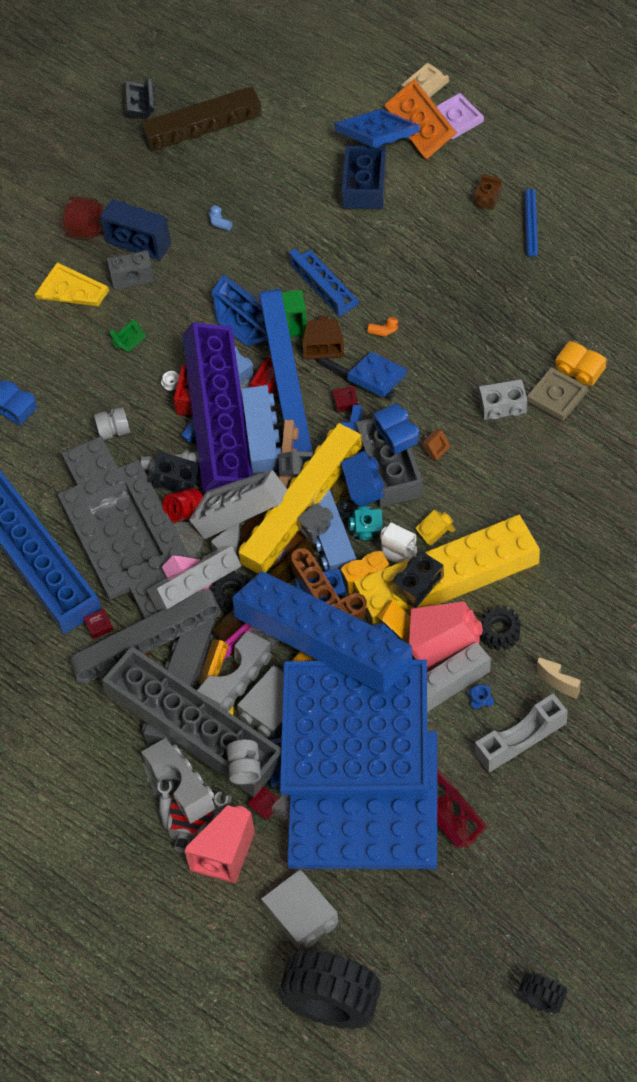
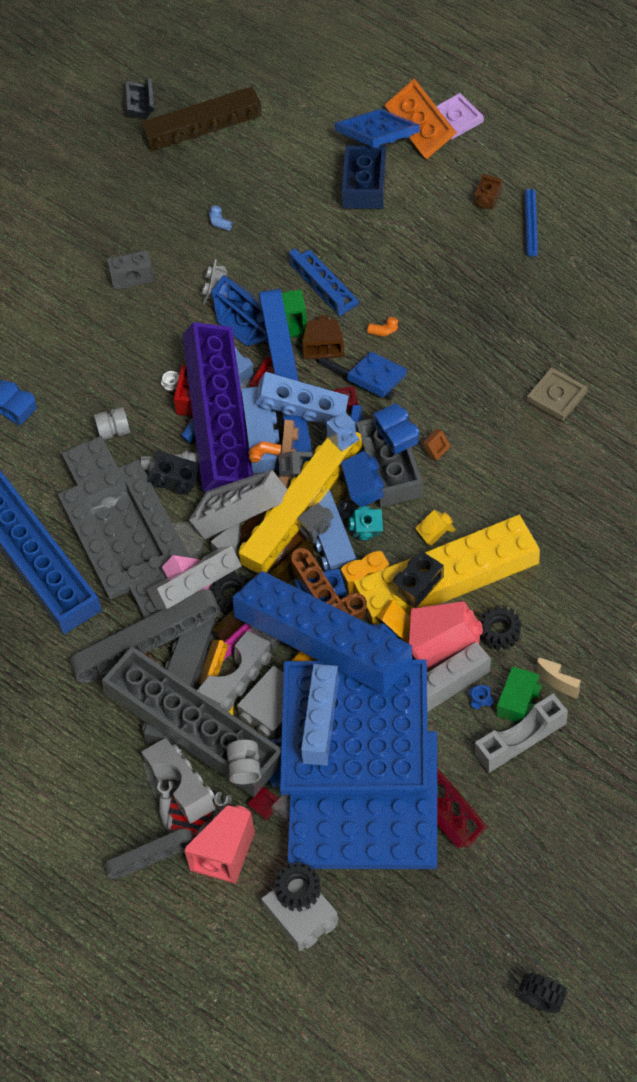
yellow wing [35,263,109,307] -> none
clear red brick [64,196,103,239] -> none
dark red plate [83,609,114,639] -> none
dark blue brick [100,199,171,261] -> none
green bracket [109,319,147,353] -> none
red wheel [162,488,203,522] -> none
black tyre [278,950,382,1029] -> none
white brick [380,523,417,564] -> none
tan plate [401,63,449,97] -> none
light grey brick [479,379,527,420] -> none
light orange brick [555,341,606,386] -> none
none -> dark grey beam [105,829,193,879]
none -> light grey hinge [201,259,227,304]
none -> orange arm [248,441,281,463]
none -> medium blue brick [255,372,348,426]
none -> black tyre [275,862,321,912]
none -> medium blue brick [301,664,339,766]
none -> medium blue brick [326,411,359,452]
none -> green piece [497,666,542,723]

